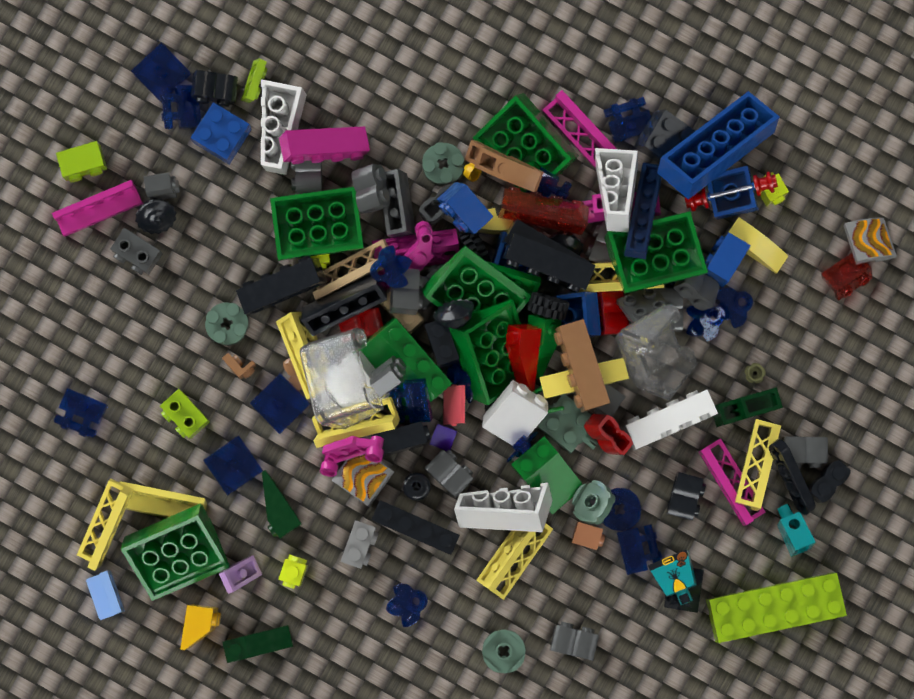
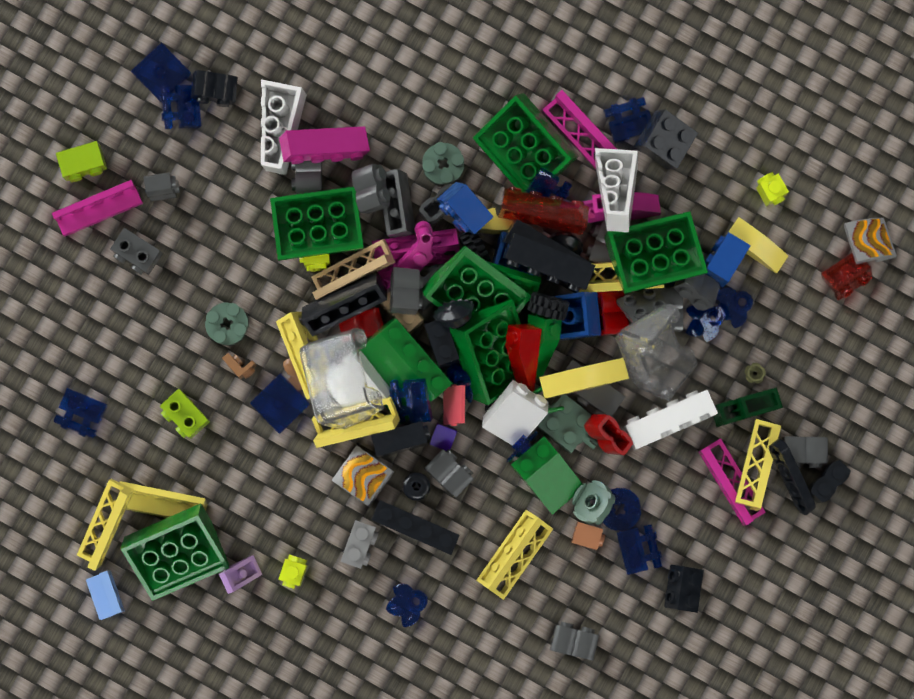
black piece [135,198,177,235] -> none
yellow slope [180,604,221,650] -> none
blue brick [191,102,252,165] -> none
clear blue plate [203,435,263,496] -> none
dark green slope [222,625,293,663] -> none
black brick [236,256,327,315] -> none
lime plate [241,58,267,103] -> none
dark green slope [262,470,303,539] -> none
dark pink plate [320,436,384,477] -> none
clear blue plate [370,245,412,288] -> none
dark grey brick [370,356,406,398] -> none
white wedge [454,483,552,532] -> none
yellow hinge [463,163,482,182] -> none
medium nougat slope [465,140,544,192] -> none
sand green plate [482,629,526,673] -> none
medium nougat brick [554,319,610,412] -> none
dark blue tile [624,163,662,259] -> none
teal torso [648,550,697,605] -> none
blue brick [657,91,780,199] -> none
black brick [666,472,706,521] -> none
blue brick [685,166,778,220] -> none
lime brick [706,573,847,643] -> none
teal torso [777,504,816,557] -> none

